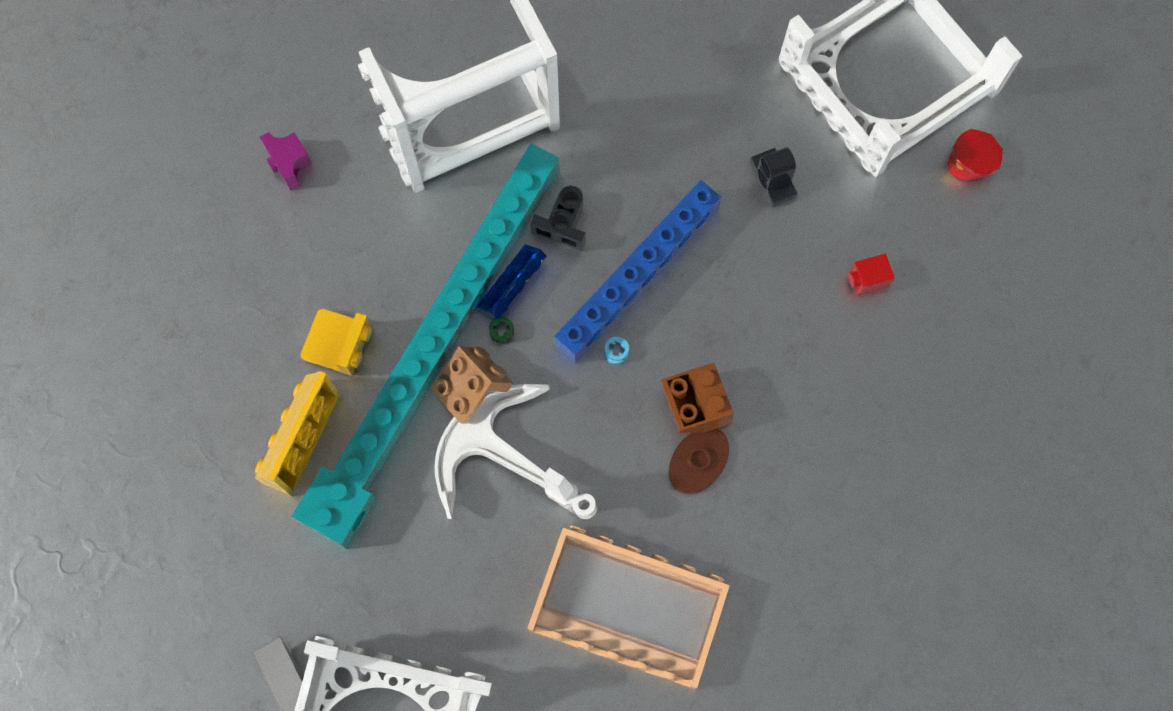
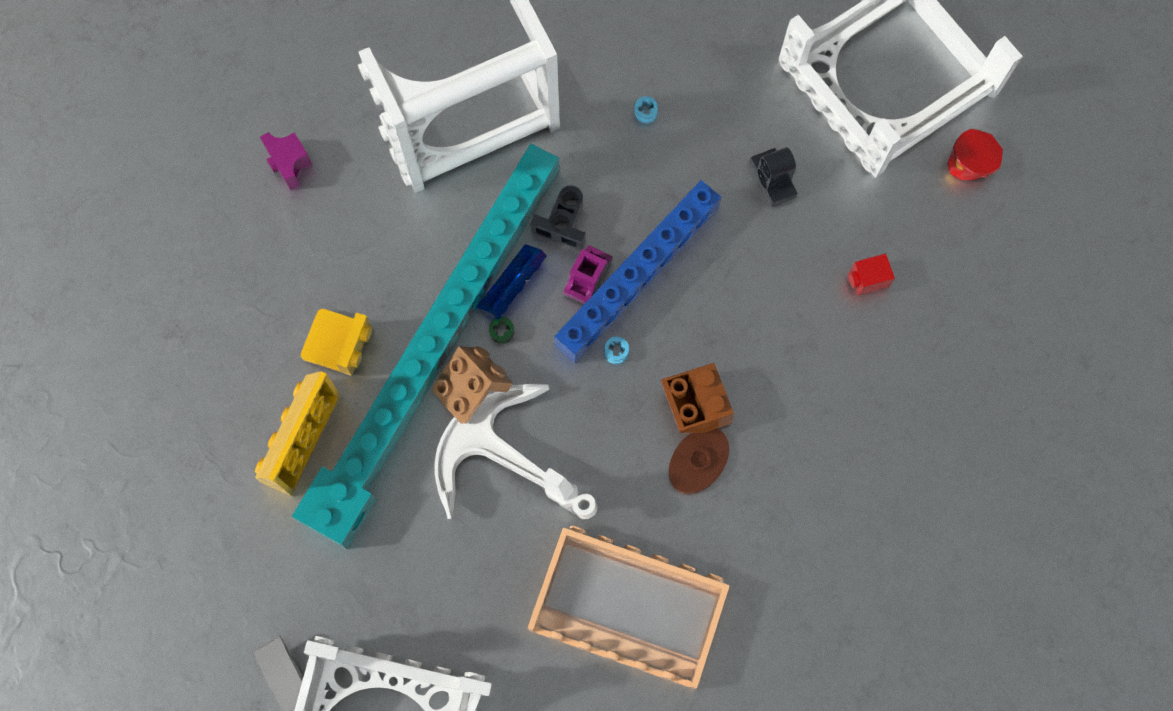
none -> magenta brick [563,245,613,304]
none -> medium azure bush [634,96,658,123]

